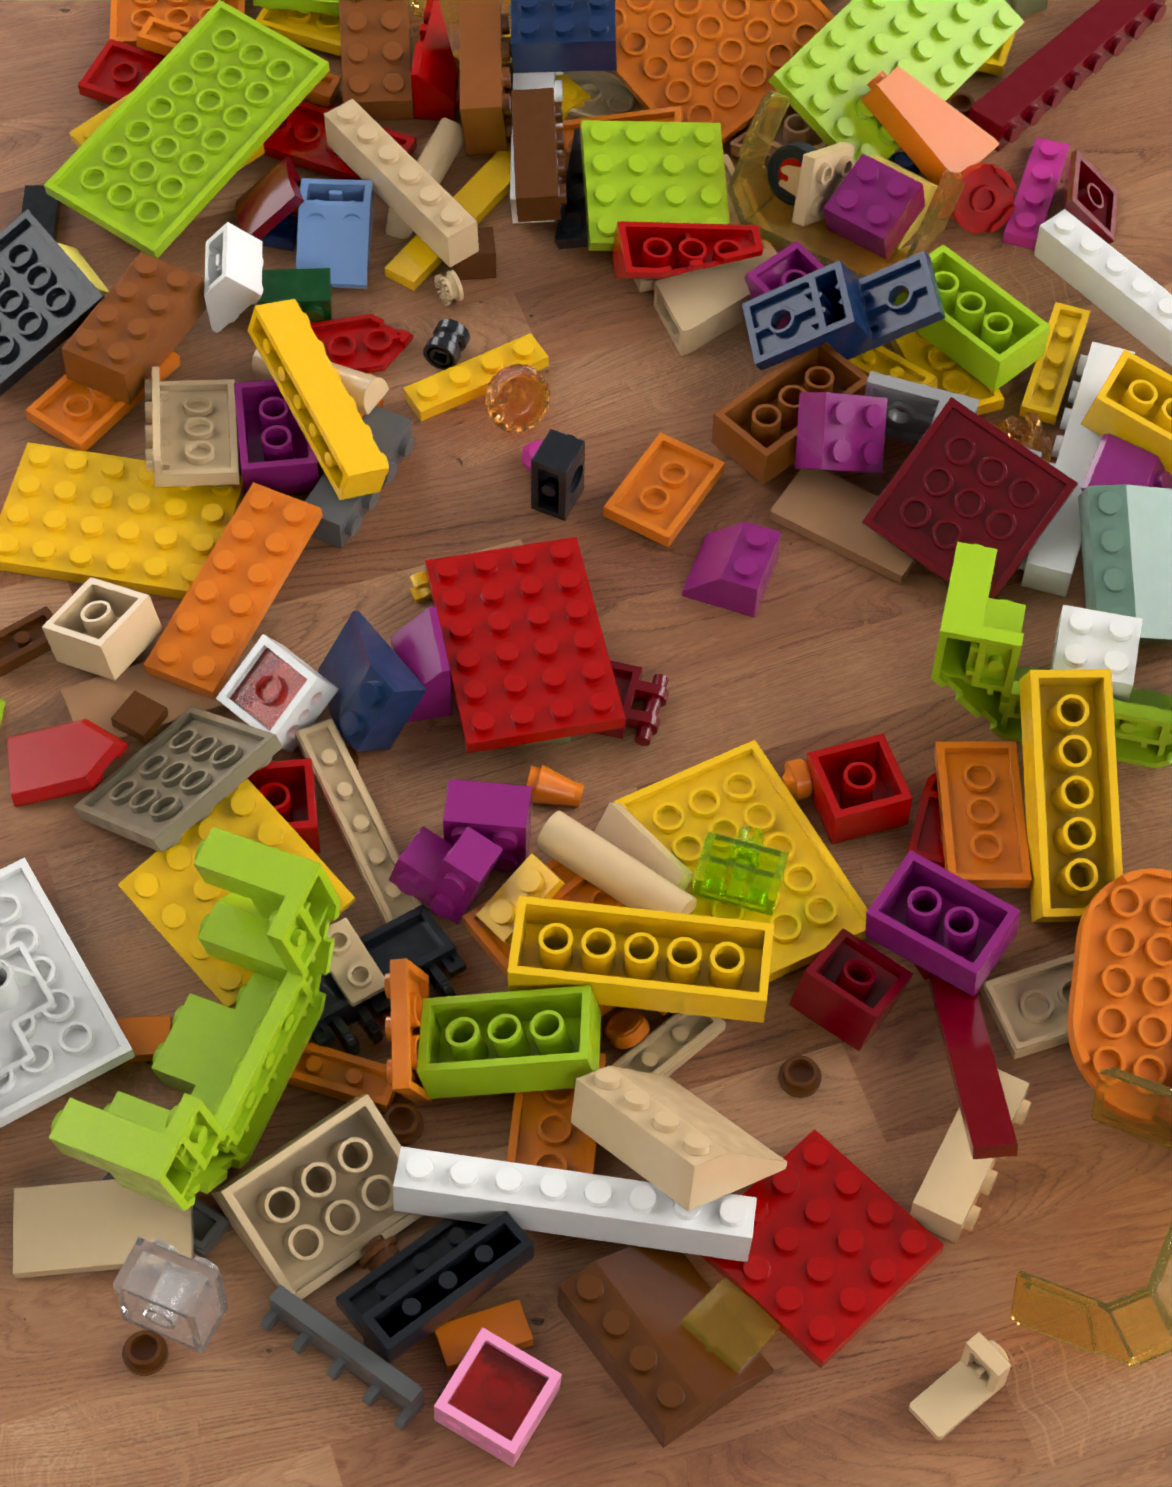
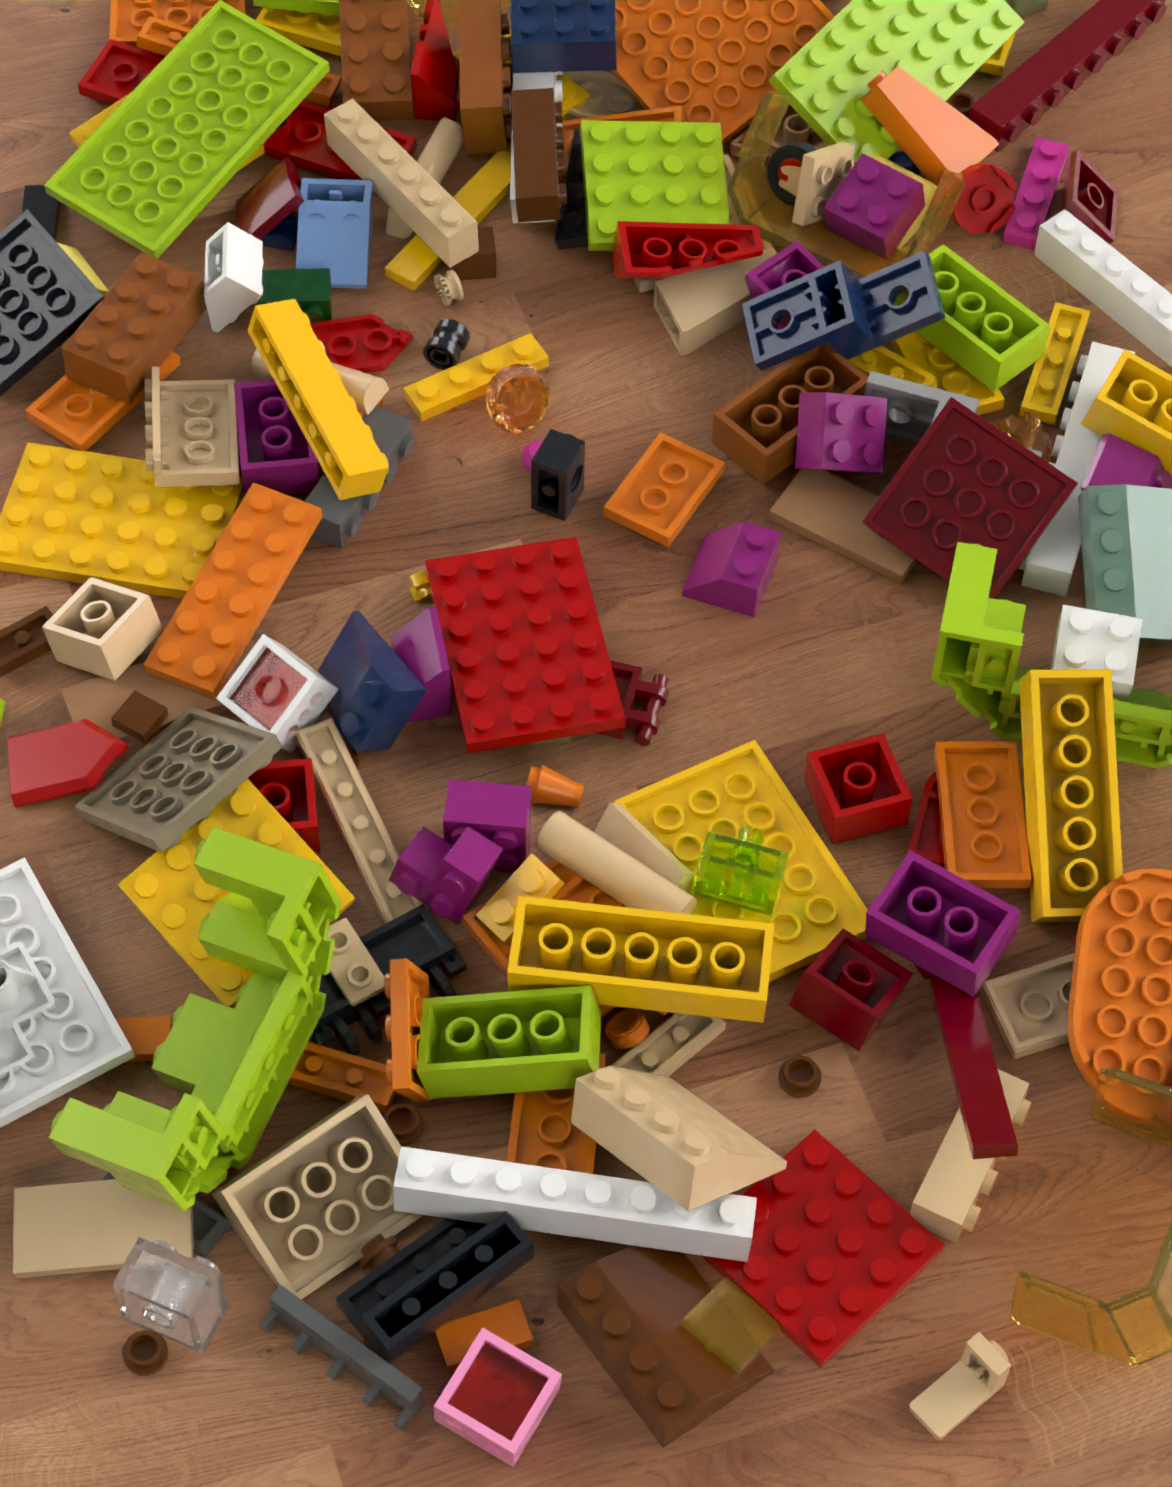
orange tile [782,758,813,801] -> none

